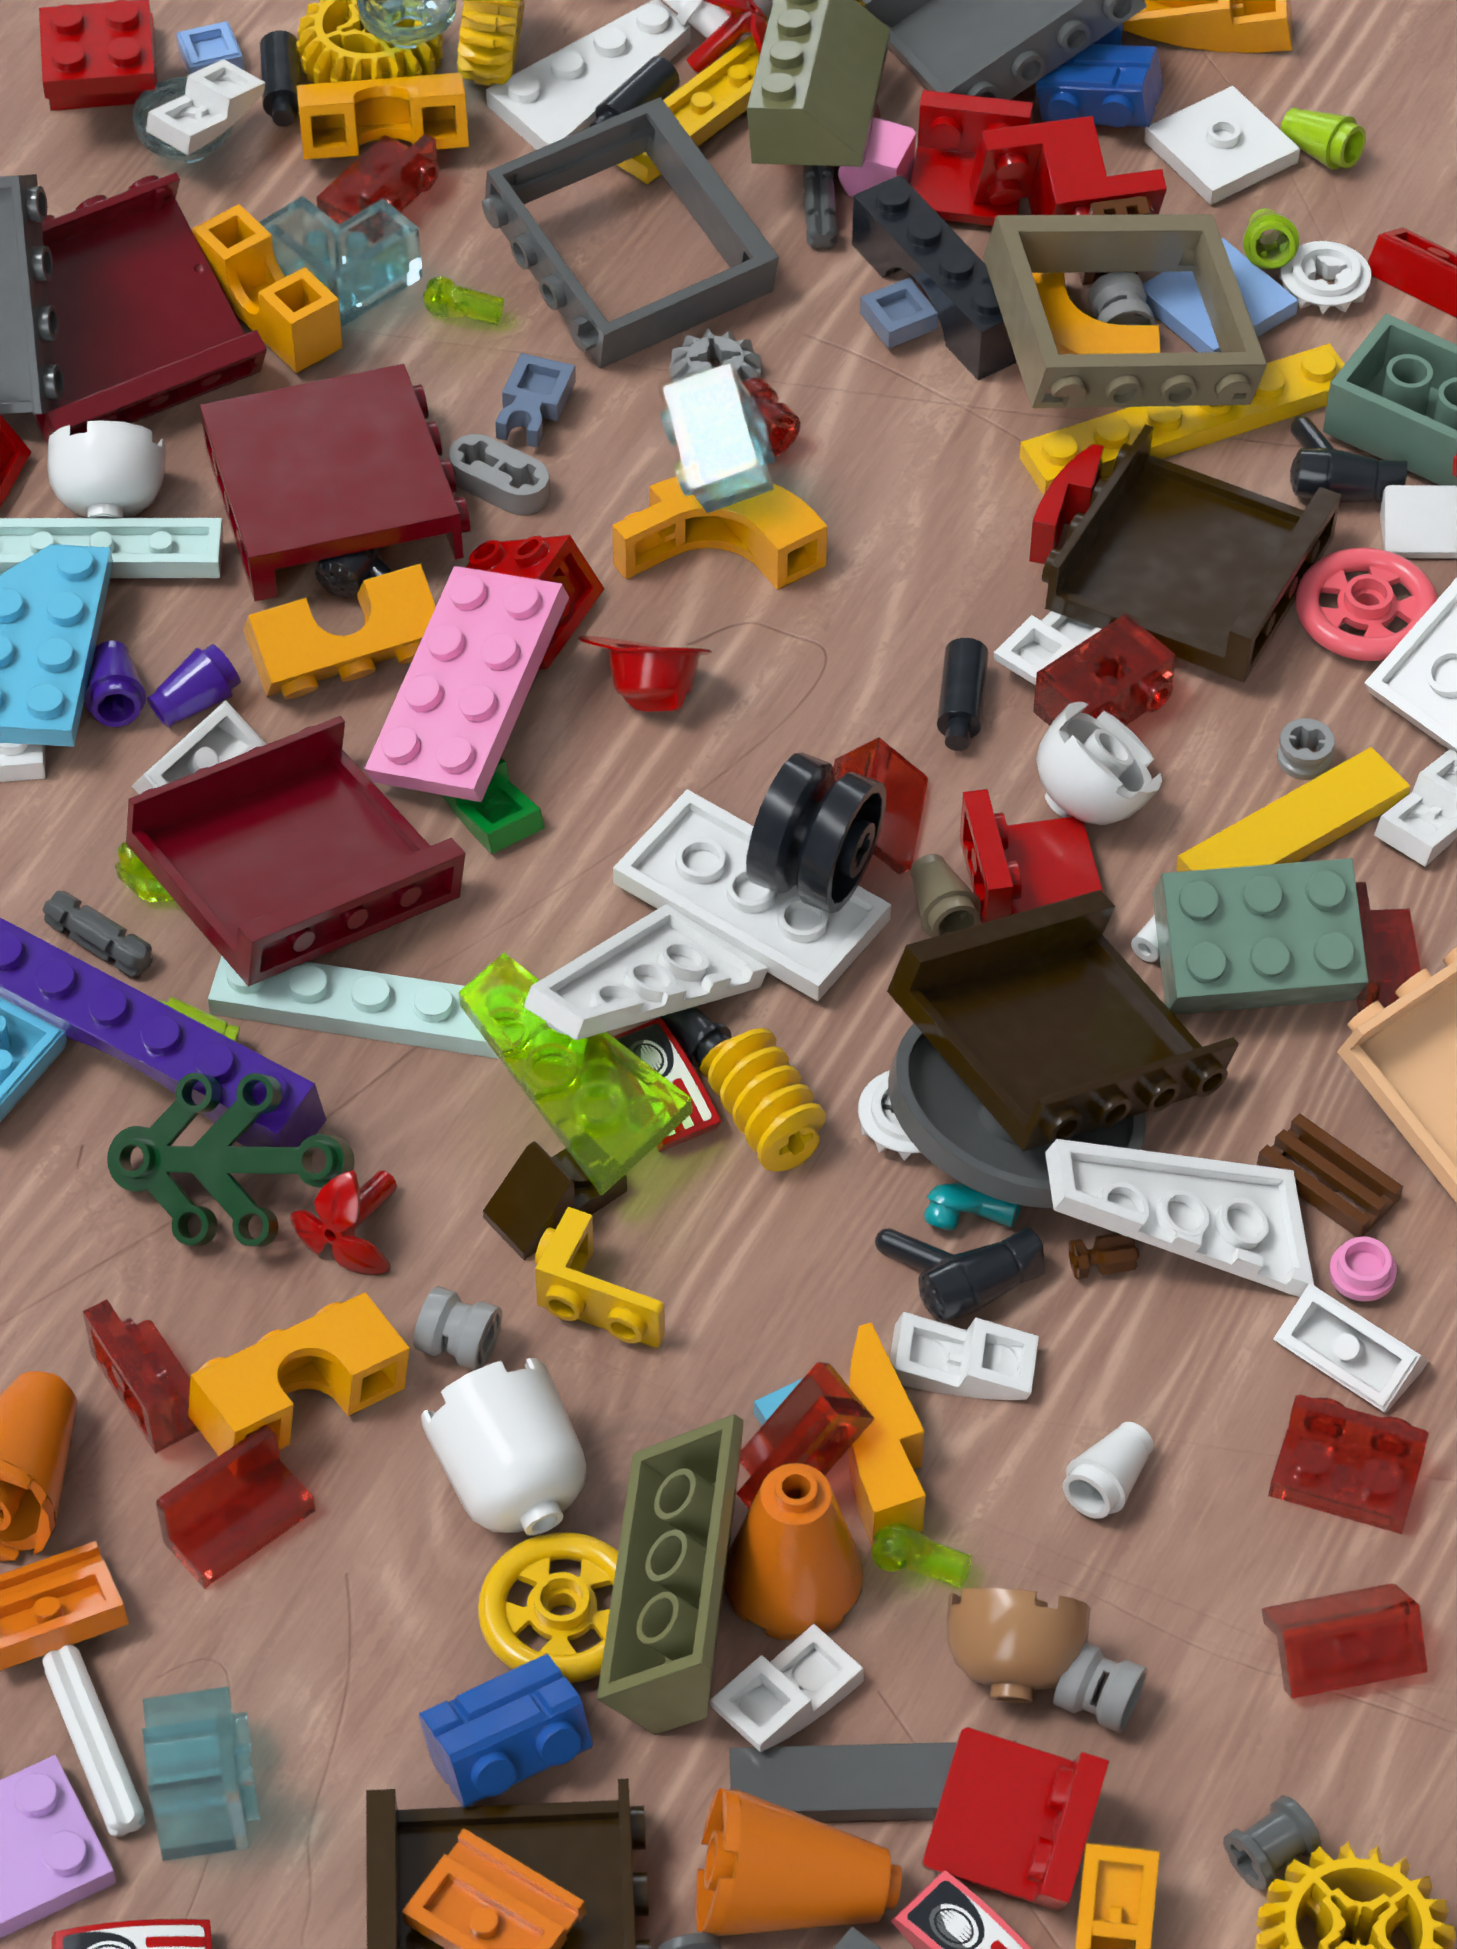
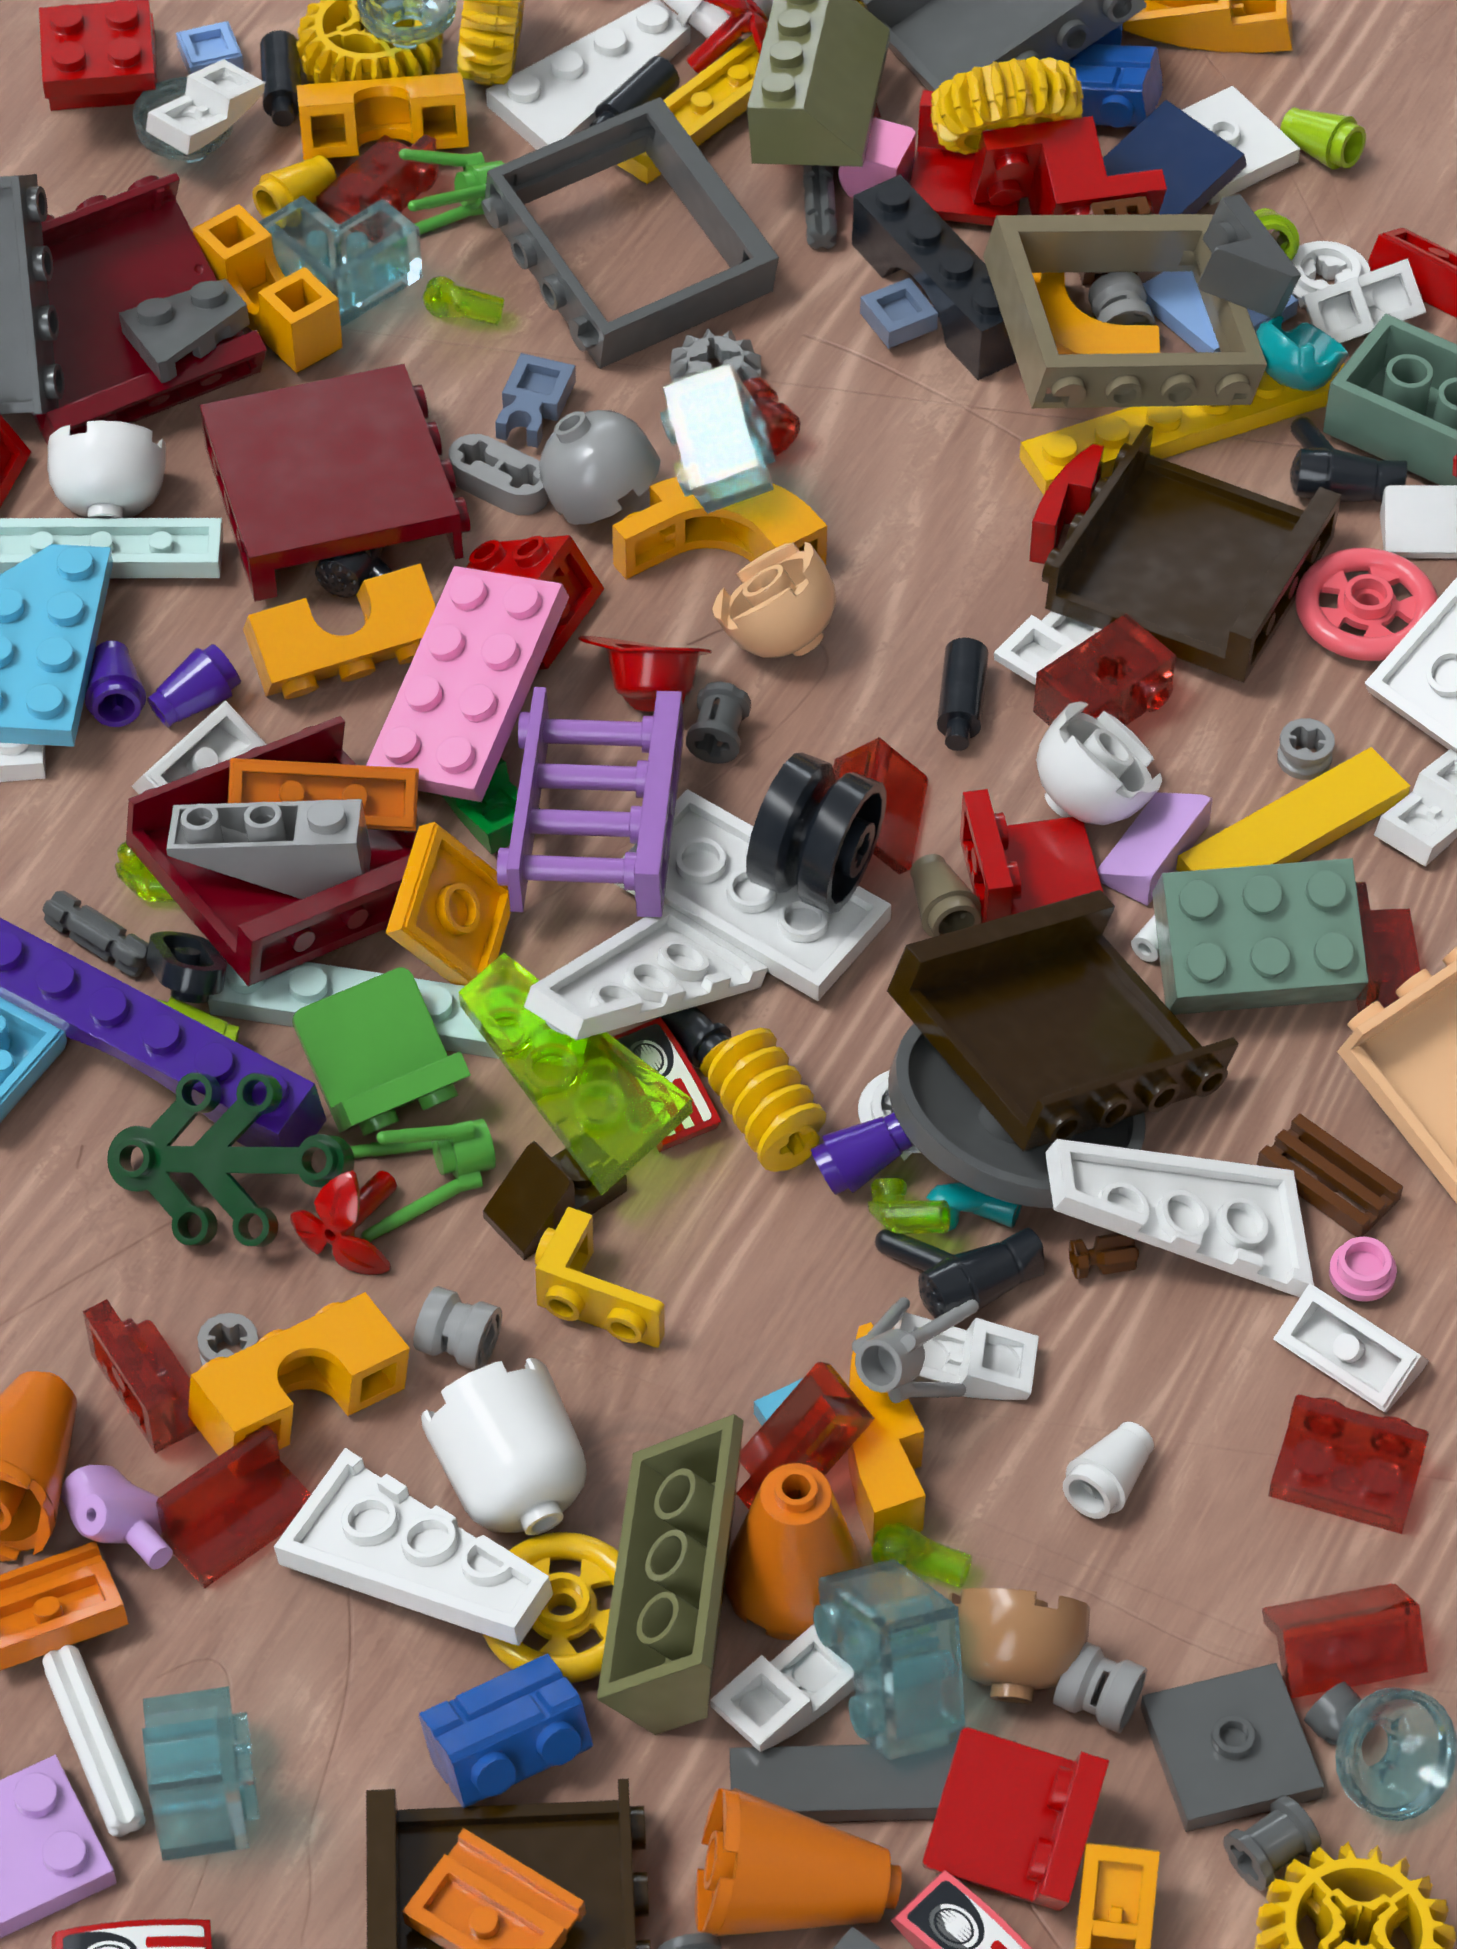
none -> lavender piece [61,1465,172,1569]
none -> dark grey wing [119,279,250,383]
none -> black plate [146,931,227,1003]
none -> light grey slope [166,799,371,899]
none -> light grey bush [197,1313,258,1366]
none -> orange tile [227,758,419,832]
none -> yellow cone [252,155,336,226]
none -> white wing [274,1448,553,1646]
none -> bright green bracket [292,967,471,1136]
none -> bright green plant [350,1118,496,1242]
none -> light orange tile [386,822,511,989]
none -> bright green plant [393,149,504,242]
none -> medium lavender fence [497,687,684,917]
none -> light grey cylinder [539,410,661,525]
none -> dark grey bush [686,681,751,764]
none -> light nougat cylinder [712,542,836,658]
none -> dark purple cone [811,1112,914,1195]
none -> clear light blue brick [813,1559,966,1760]
none -> light grey plant [852,1297,979,1403]
none -> clear neon green arm [868,1178,951,1234]
none -> yellow gear [931,56,1084,155]
none -> lavender slope [1097,792,1212,906]
none -> dark blue tile [1103,100,1247,214]
none -> dark grey plate [1140,1663,1324,1832]
none -> dark grey slope [1198,194,1301,318]
none -> teal hair [1256,315,1349,391]
none -> white slope [1302,258,1426,344]
none -> dark grey hinge [1304,1682,1367,1745]
none -> clear light blue piece [1335,1687,1457,1821]

